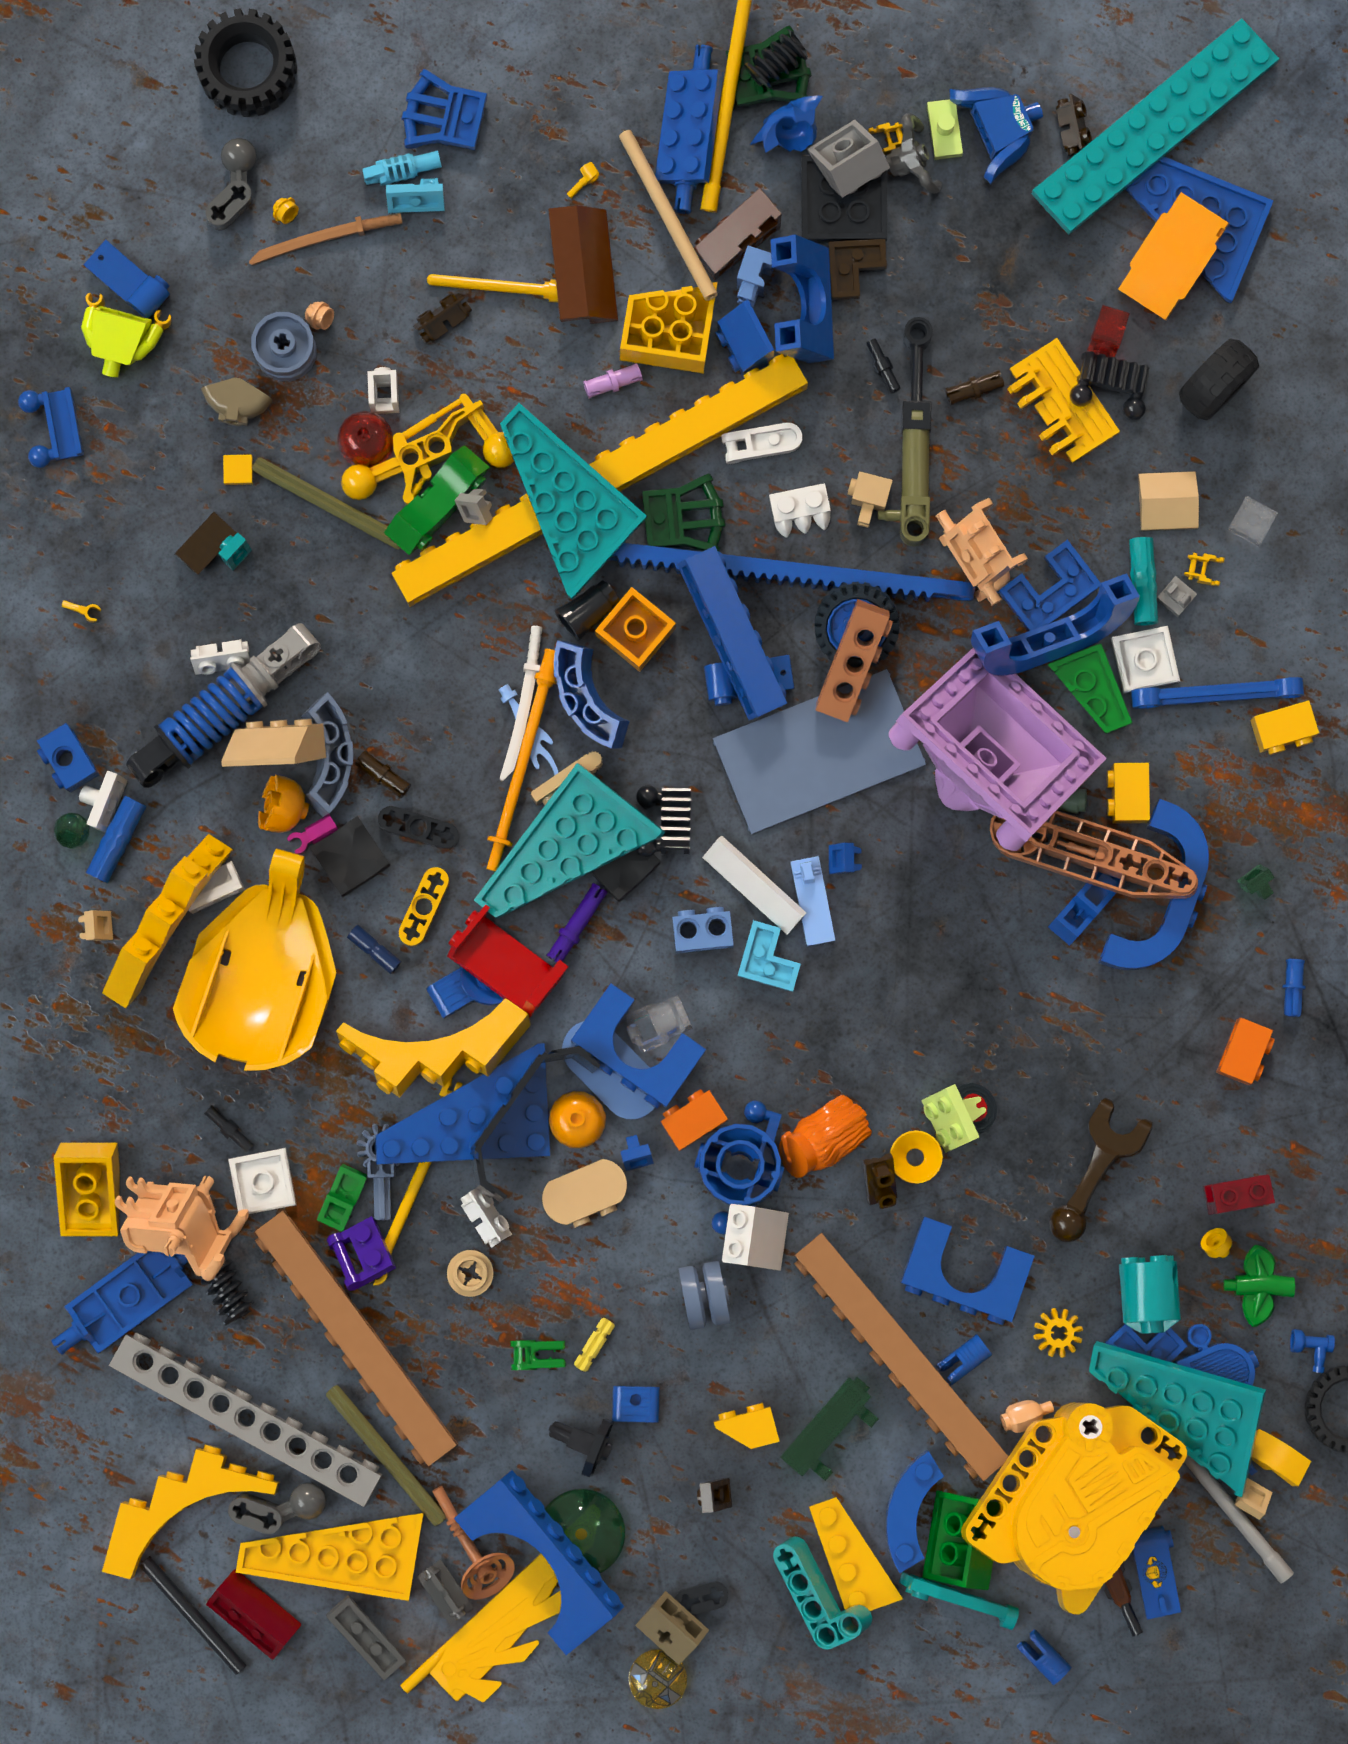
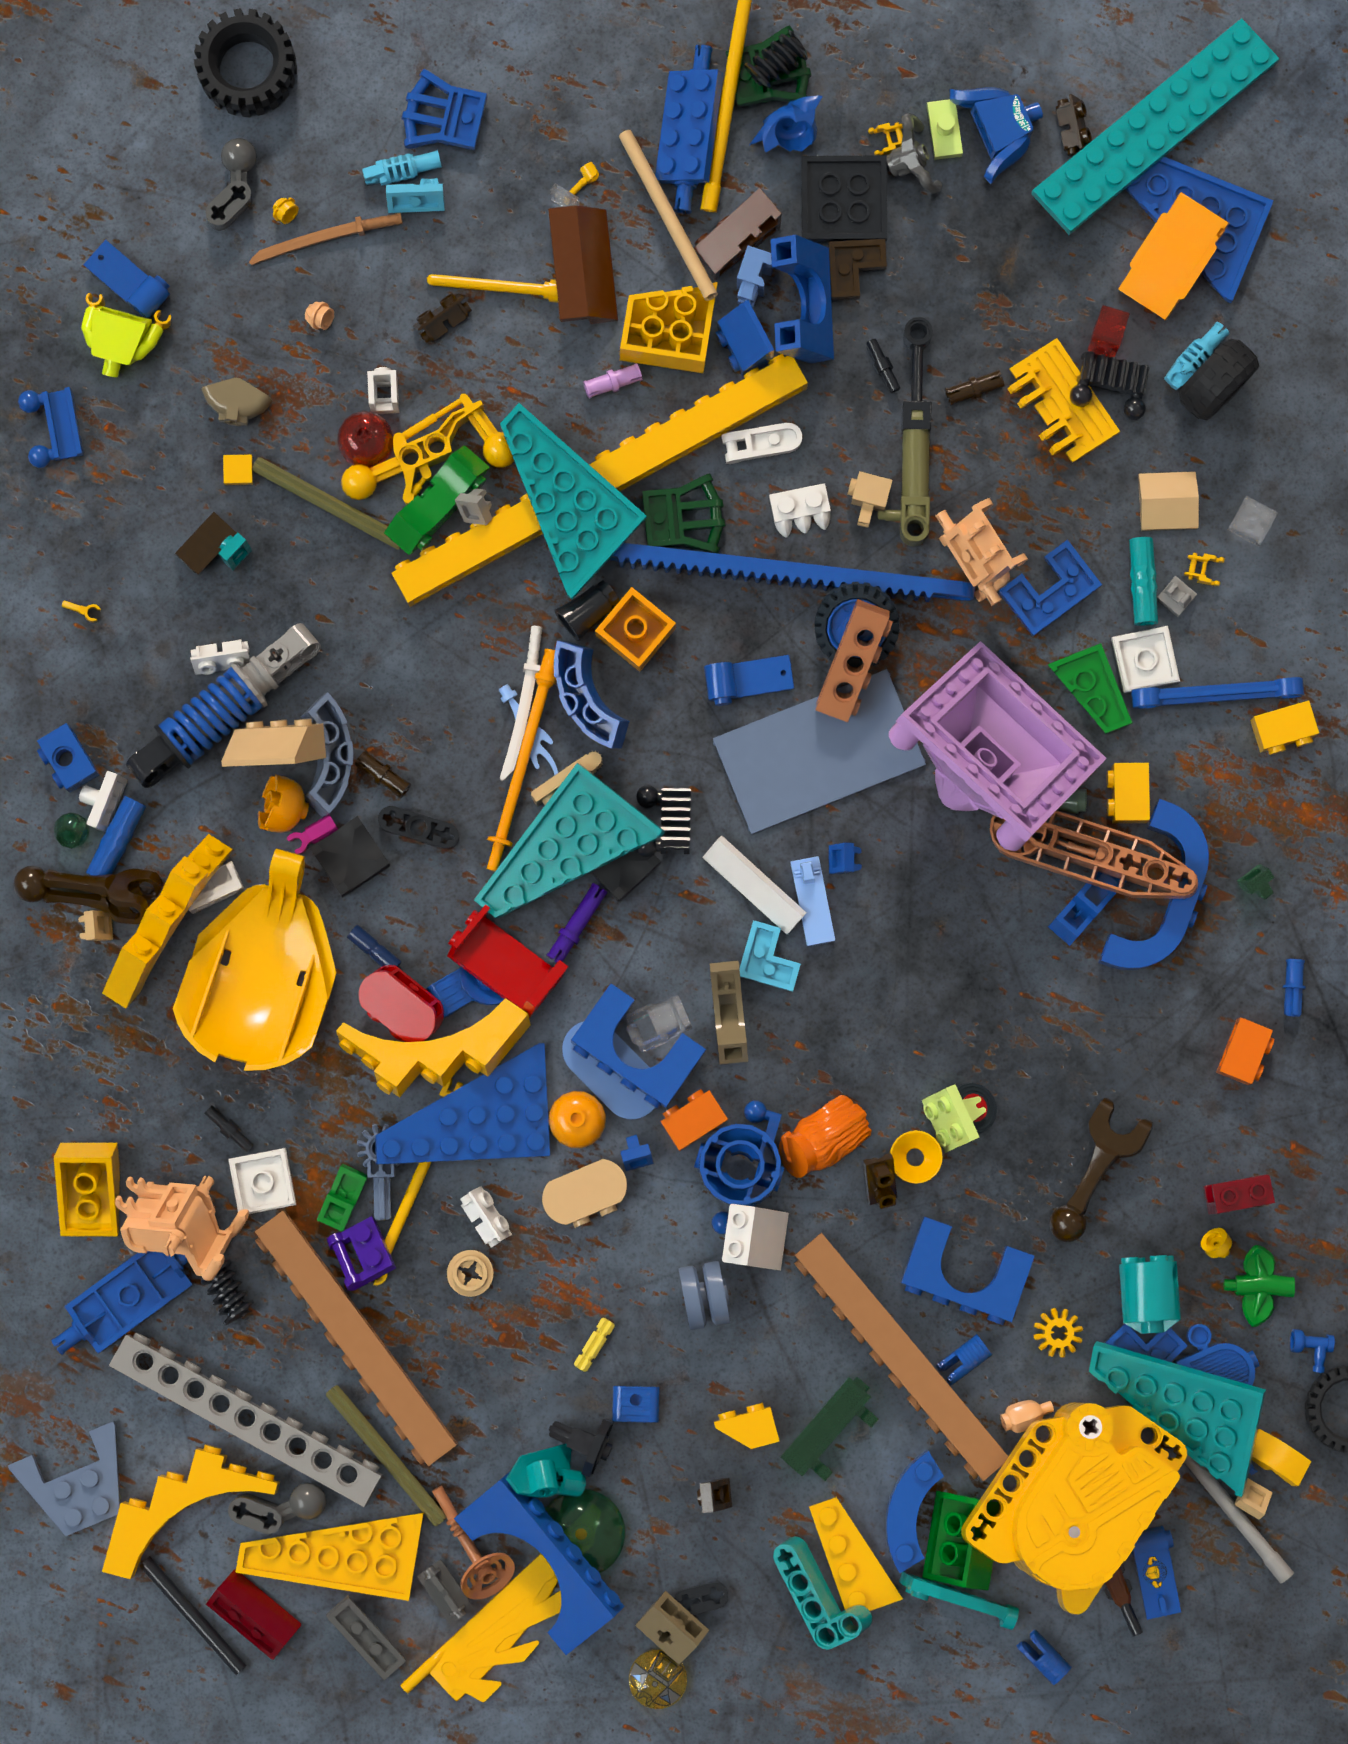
sand blue wheel [251,312,317,381] -> none
yellow beam [399,867,449,947] -> none
black windscreen [470,1046,600,1203] -> none
green piece [510,1340,566,1370] -> none
medium blue brick [672,907,733,954] -> none
blue brick [677,546,787,721] -> none
light grey slope [807,120,890,198] -> none
blue arch [971,573,1140,676] -> none
none -> sand blue wing [8,1421,121,1536]
none -> dark brown piece [14,866,163,924]
none -> brick [359,965,444,1042]
none -> teal panel [506,1444,586,1498]
none -> clear tile [550,183,580,207]
none -> dark tan arch [710,961,748,1064]
none -> medium azure hinge [1164,322,1230,390]

